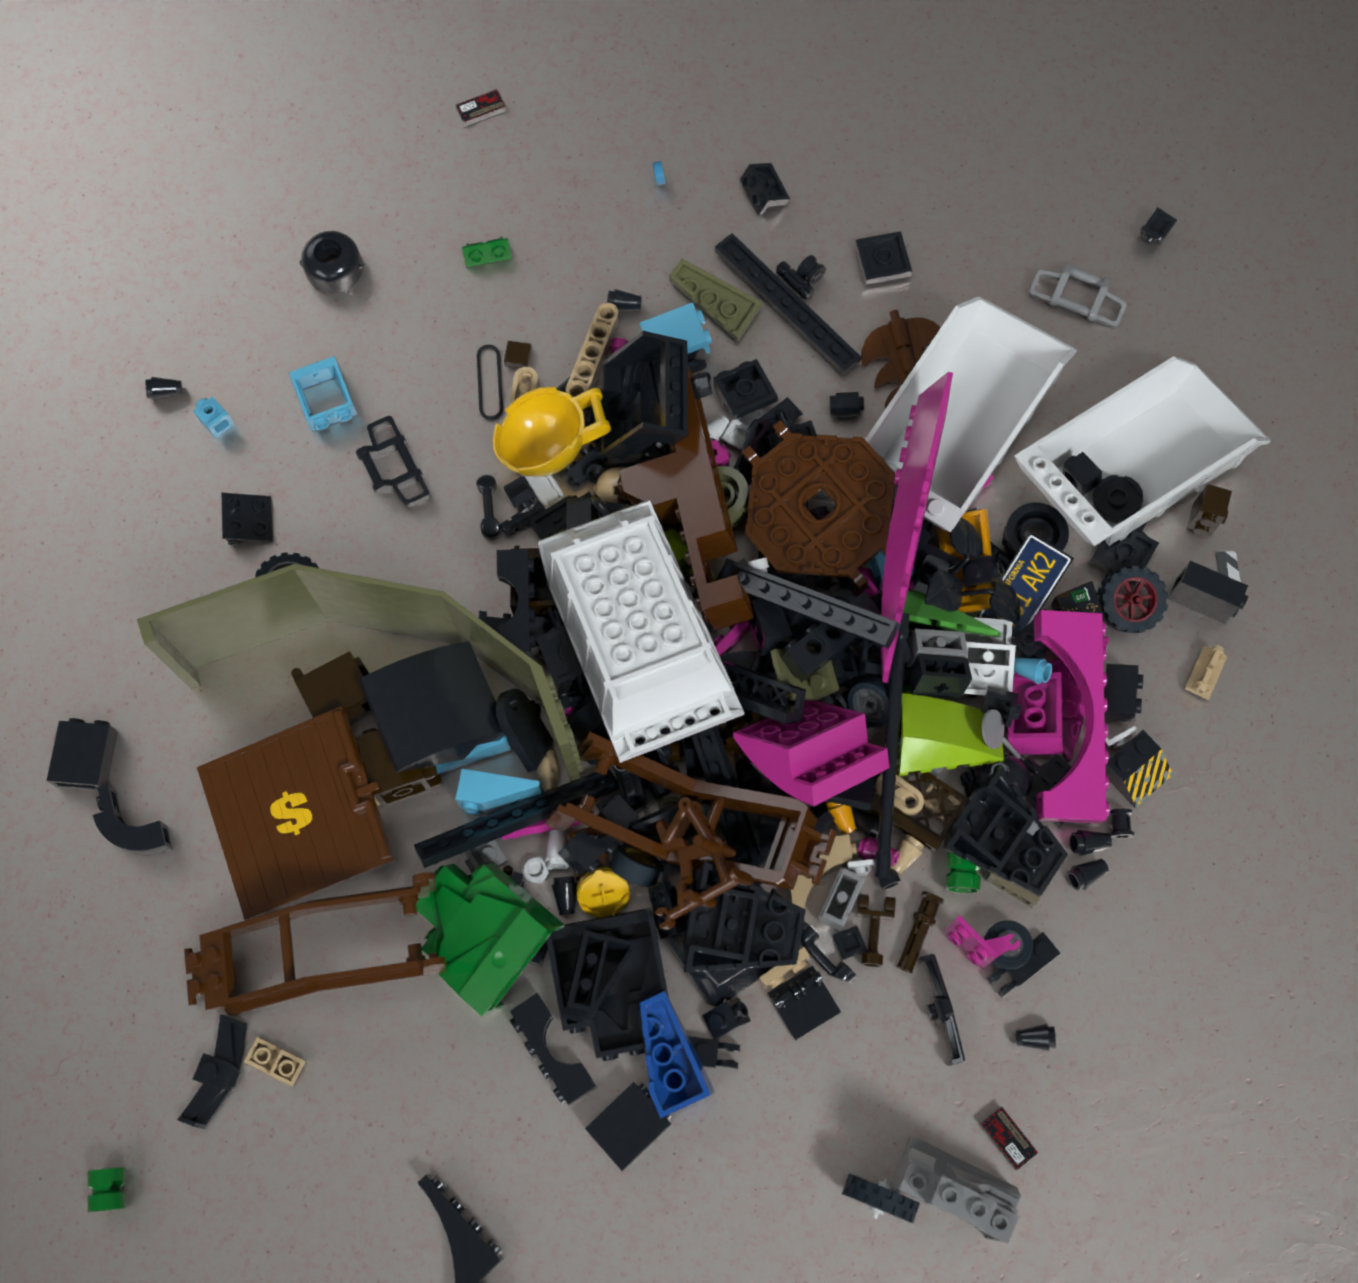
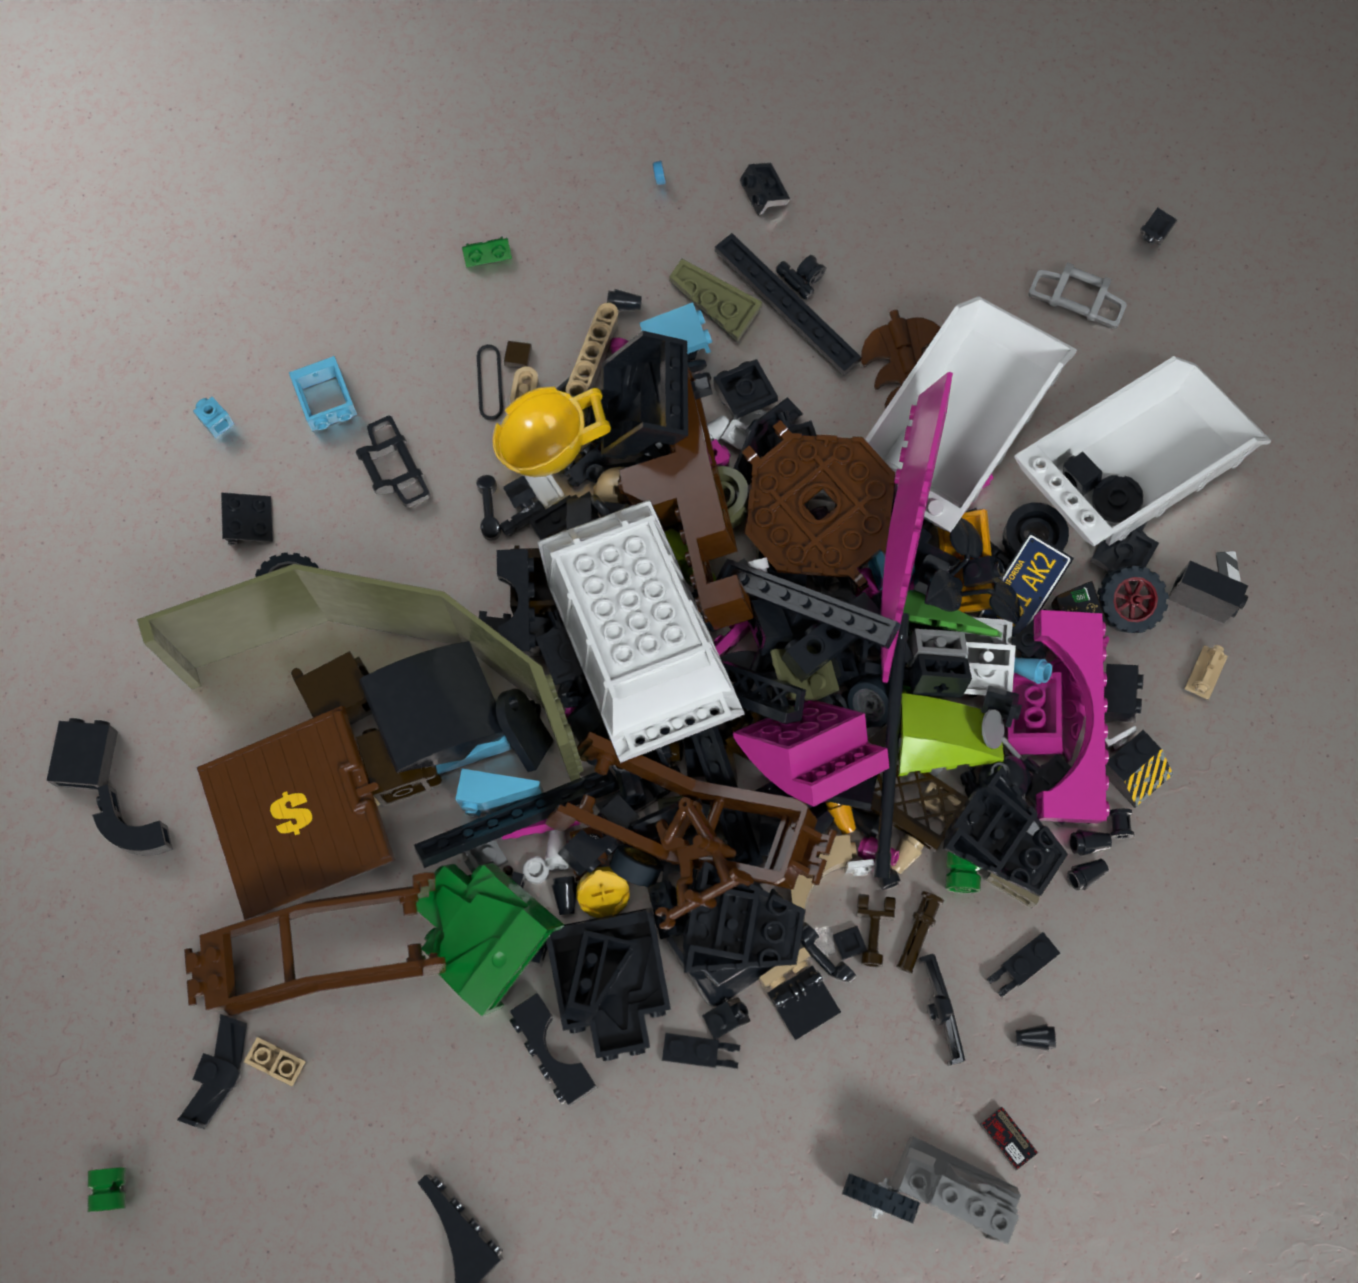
black cone [145,377,182,401] -> none
black piece [299,231,364,293] -> none
black tile [456,89,506,127] -> none
tan hand [537,749,560,791] -> none
black brick [585,1082,672,1171] -> none
blue wedge [640,991,715,1118] -> none
black cone [735,758,763,792] -> none
light grey brick [817,867,865,931] -> none
black brick [830,392,864,417] -> none
black plate [855,231,912,285] -> none
tan plate [875,774,924,816] -> none
plate [945,915,1033,970] -> none
dark brown brick [1187,484,1232,536] -> none

